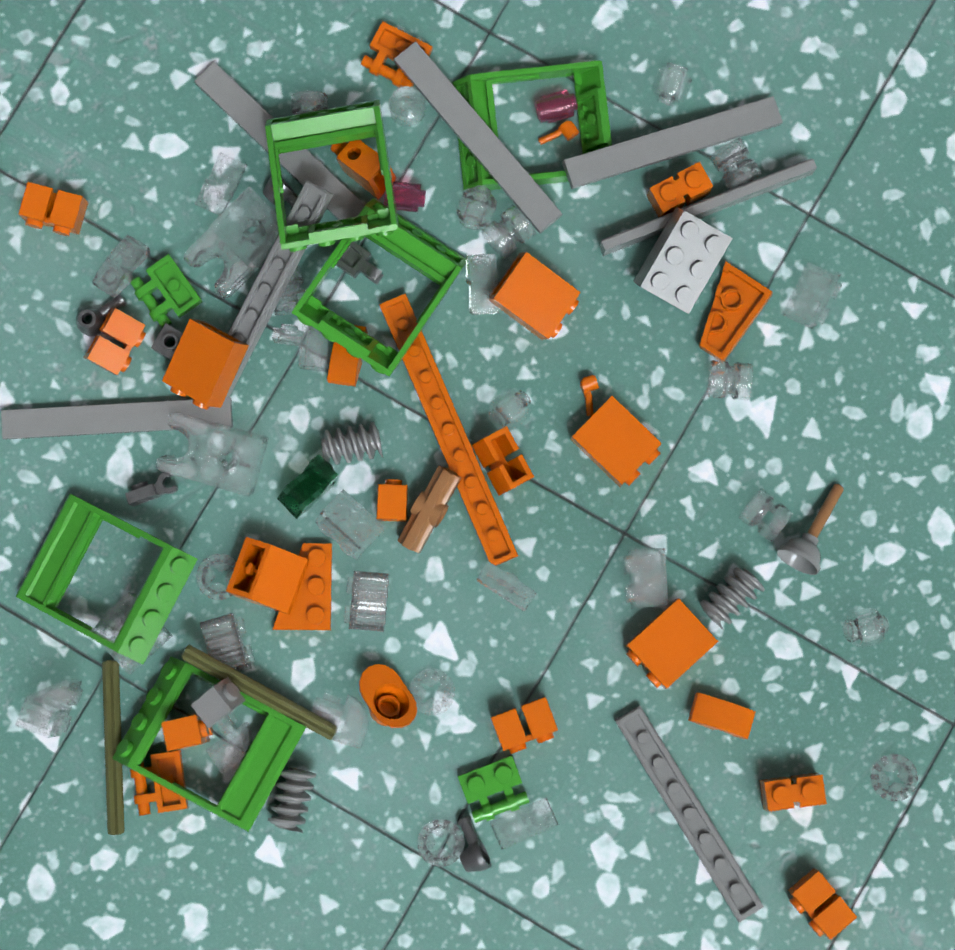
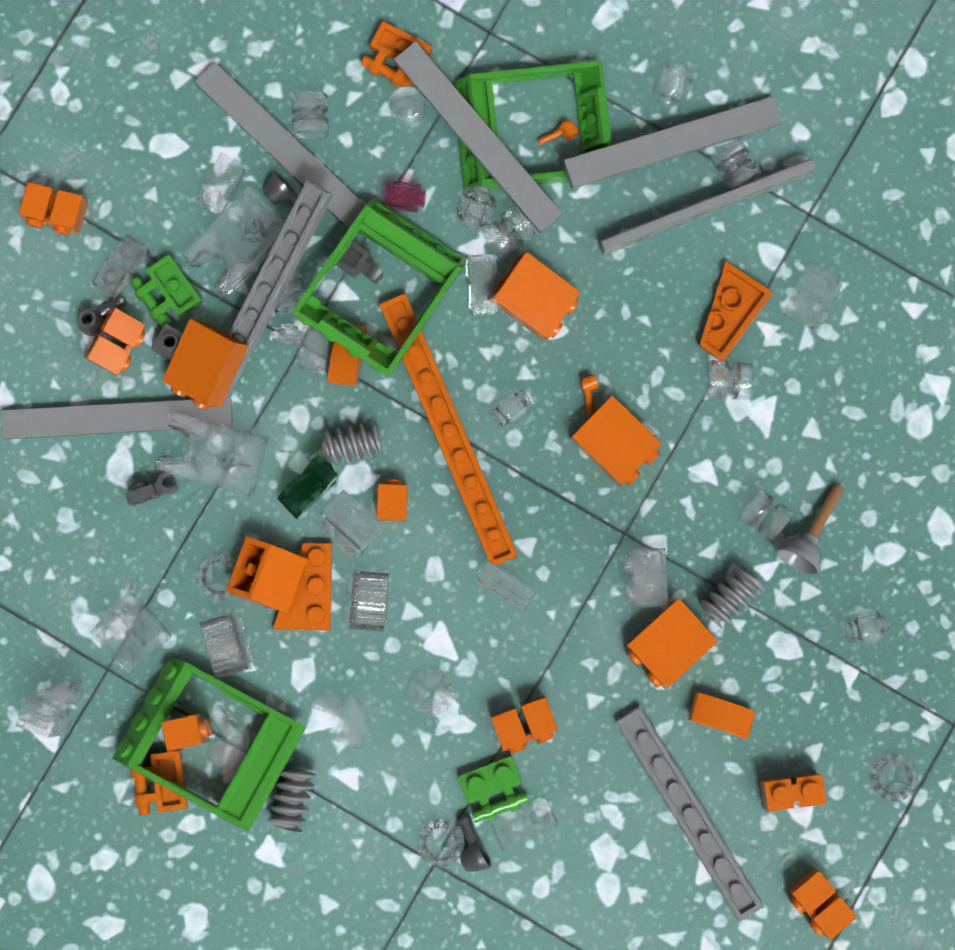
bright green window [16,493,198,664] -> none
olive axle [102,660,125,835] -> none
olive axle [181,645,338,740] -> none
light grey brick [191,677,246,729] -> none
bright green window [265,100,398,252] -> none
orange torso [331,140,396,200] -> none
orange piece [359,664,417,728] -> none
medium nougat piece [398,465,462,553] -> none
orange piece [472,426,534,496] -> none
clear pink brick [534,89,578,124] -> none
brick [633,207,733,314] -> none
orange piece [647,161,713,218] -> none

